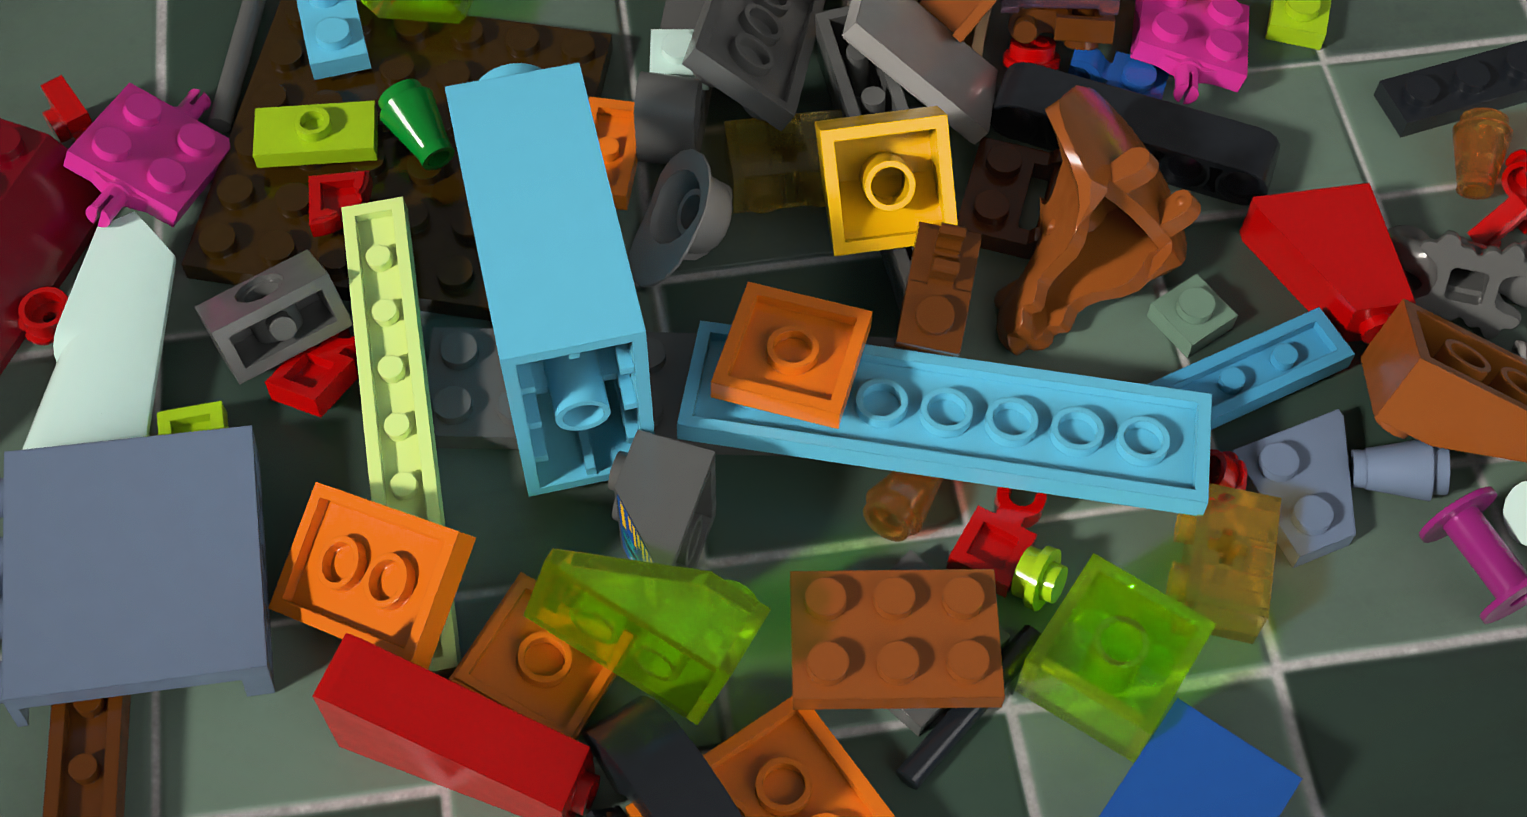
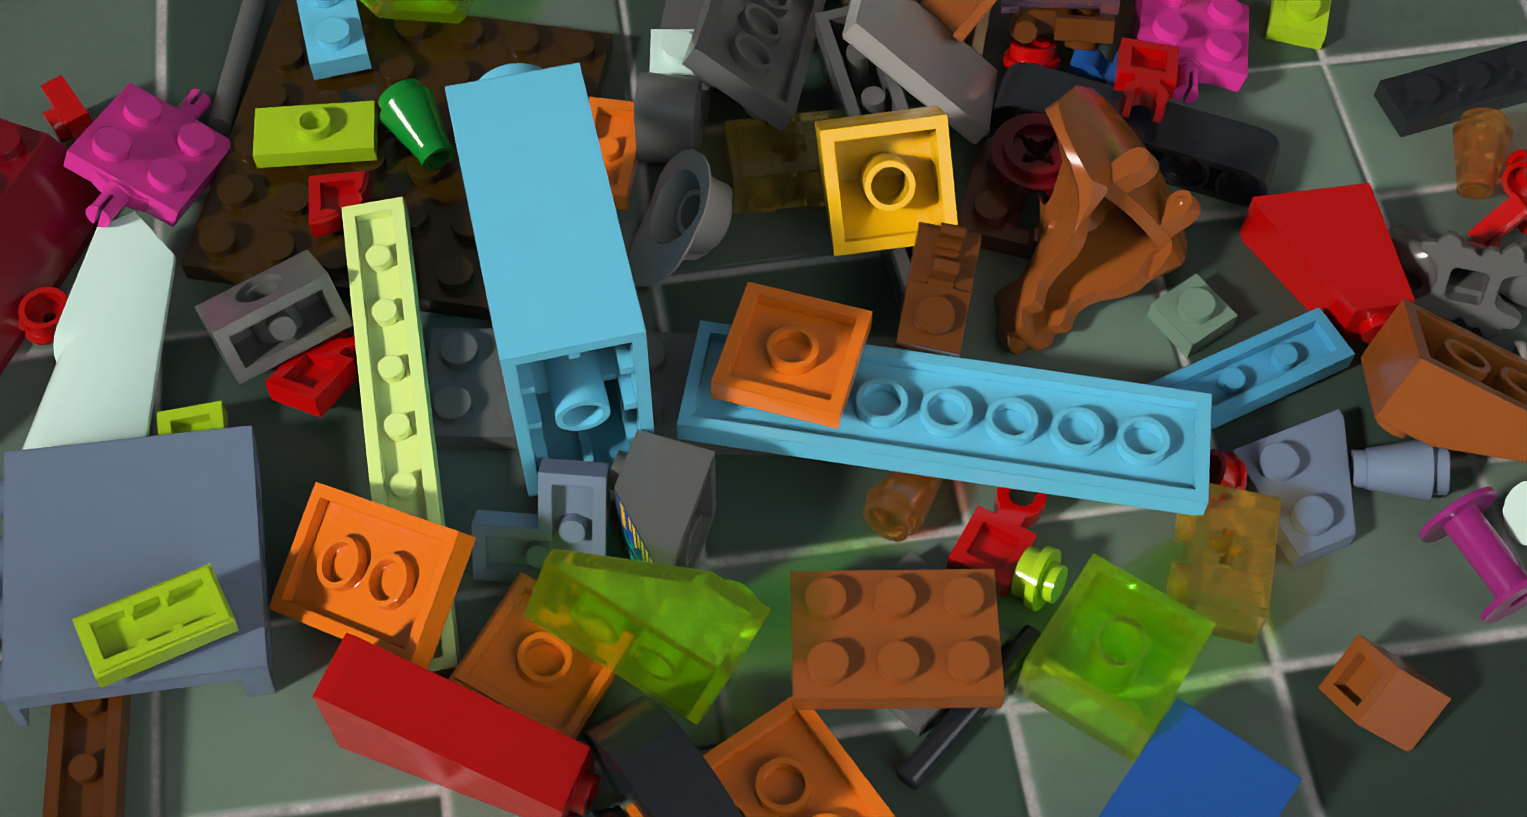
none -> lime plate [72,563,239,689]
none -> sand blue plate [471,458,610,590]
none -> dark red gear [990,113,1062,198]
none -> red plate [1113,37,1179,123]
none -> dark orange panel [1318,634,1451,751]

